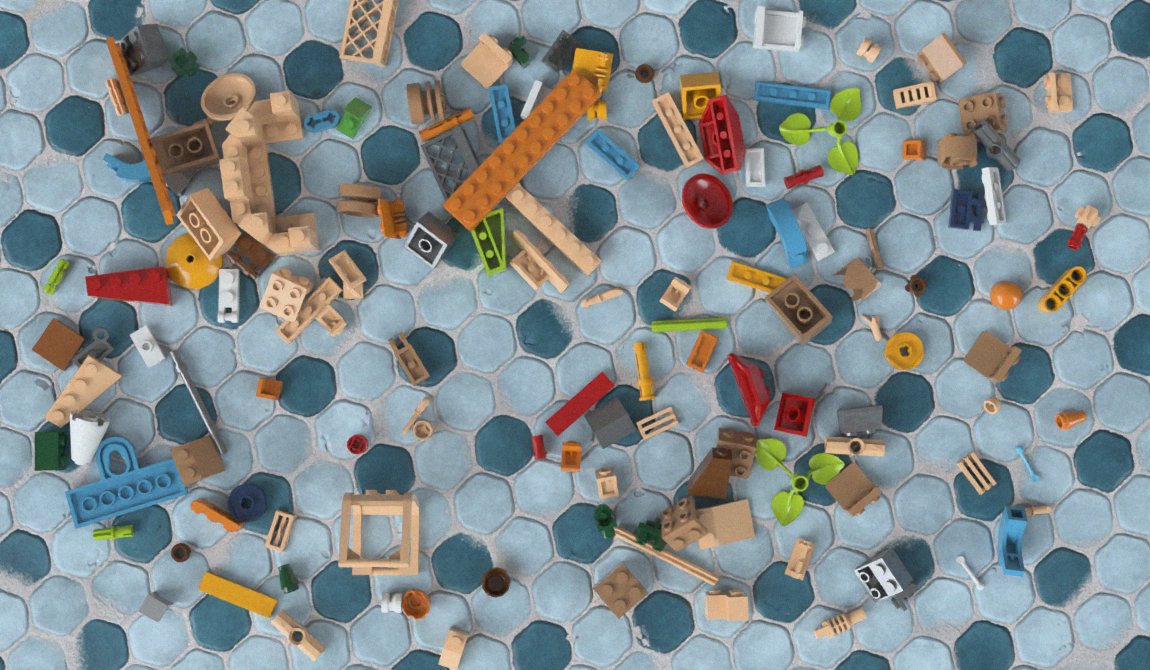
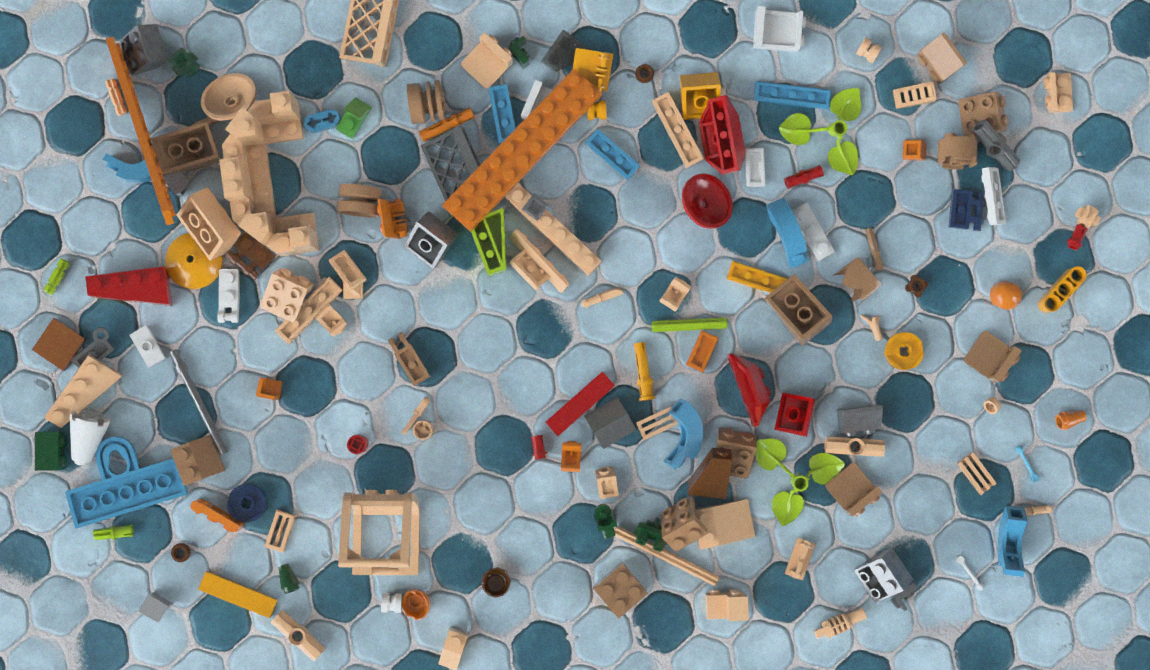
none -> flat silver tile [522,194,549,221]
none -> dark azure arch [663,398,703,470]

